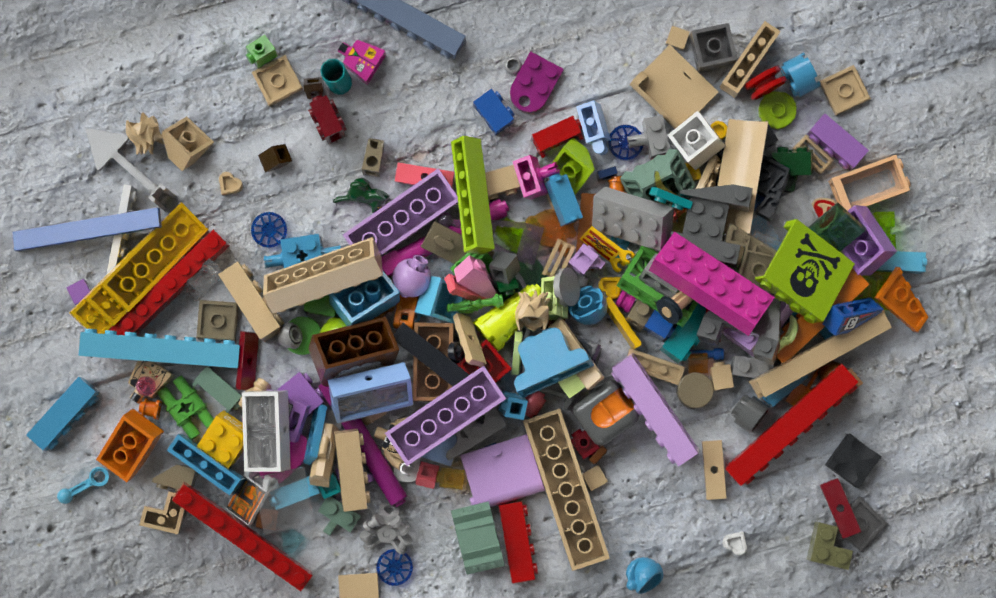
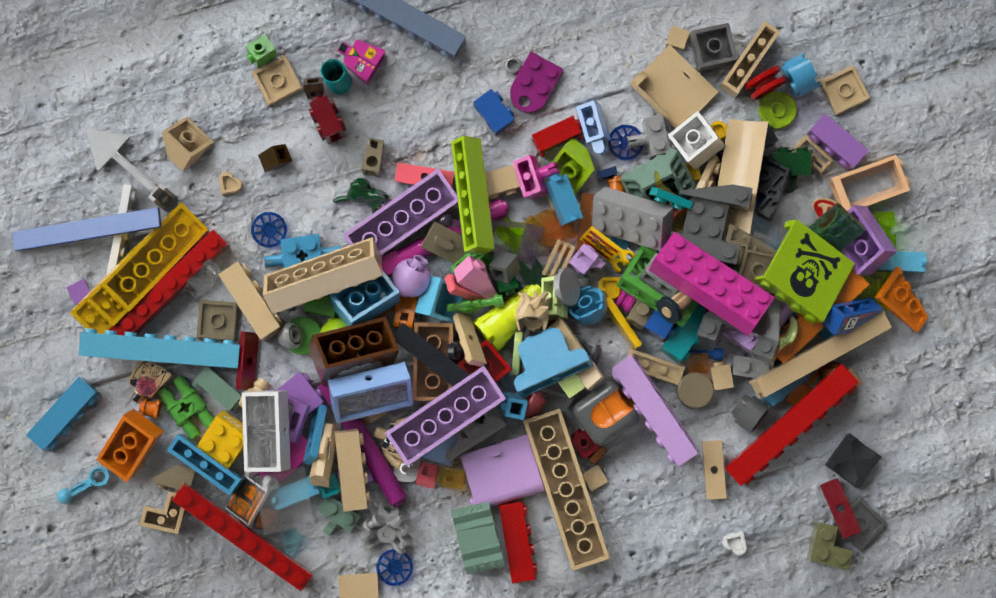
tan hair [126,112,164,155] -> none
dark azure piece [626,557,664,594] -> none

